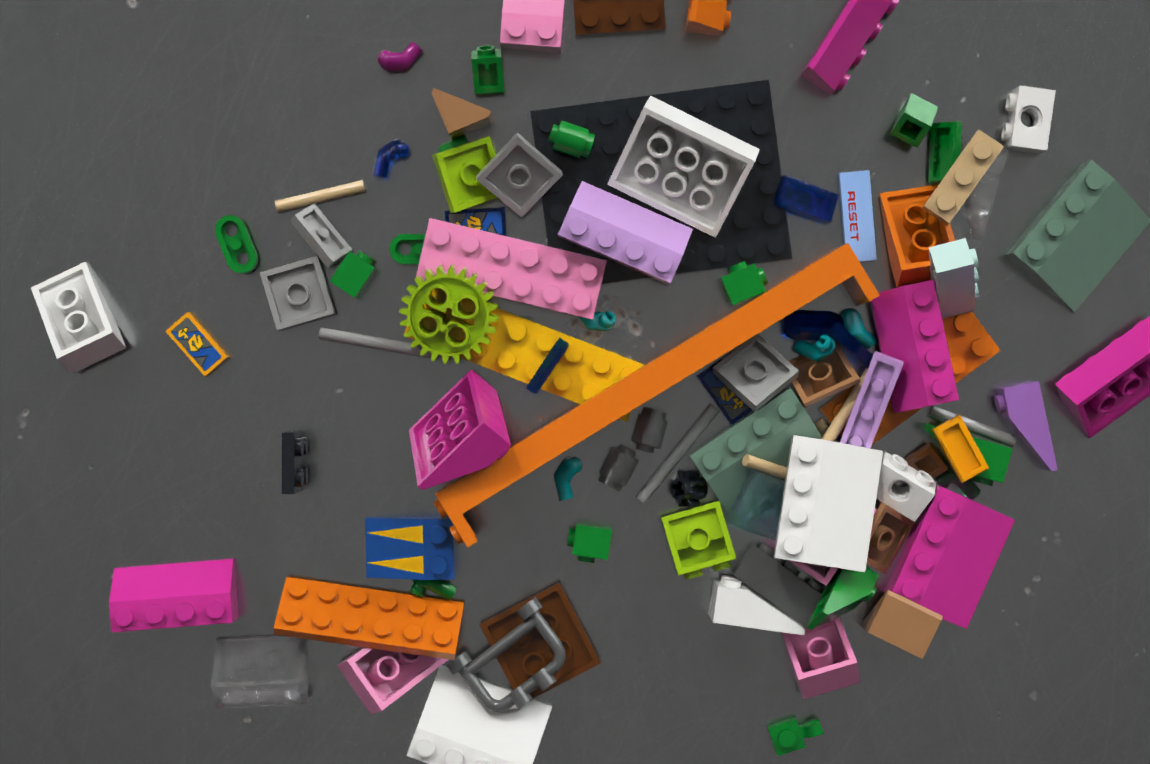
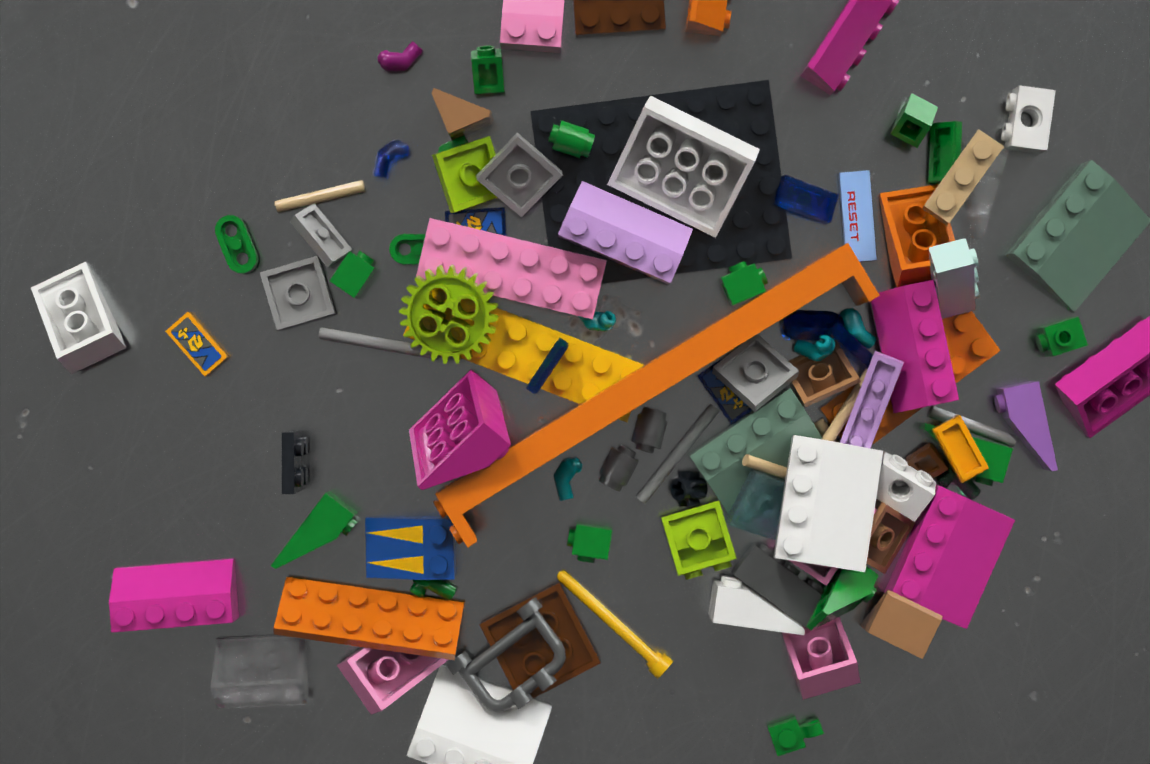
none -> green slope [271,491,358,569]
none -> yellow piece [557,571,673,679]
none -> green brick [1035,317,1088,357]

